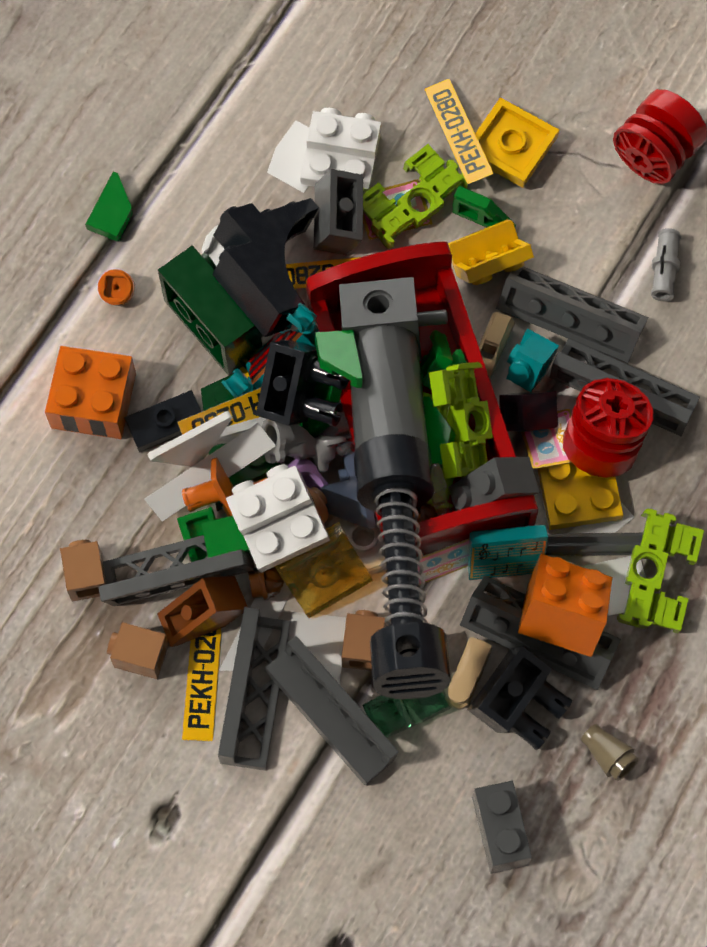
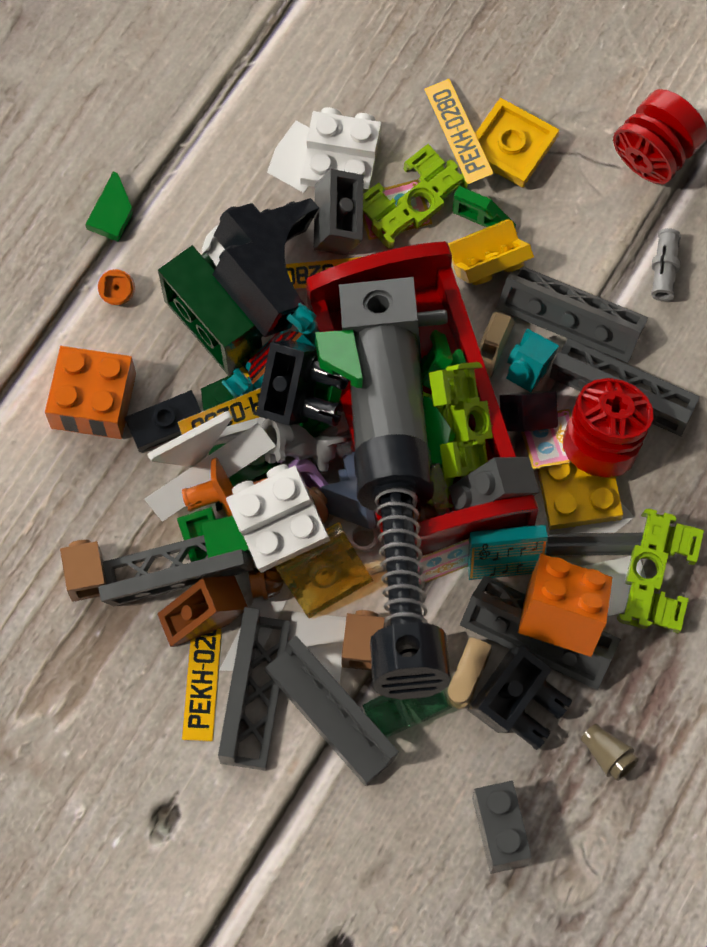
medium nougat brick [107,622,169,680] -> none

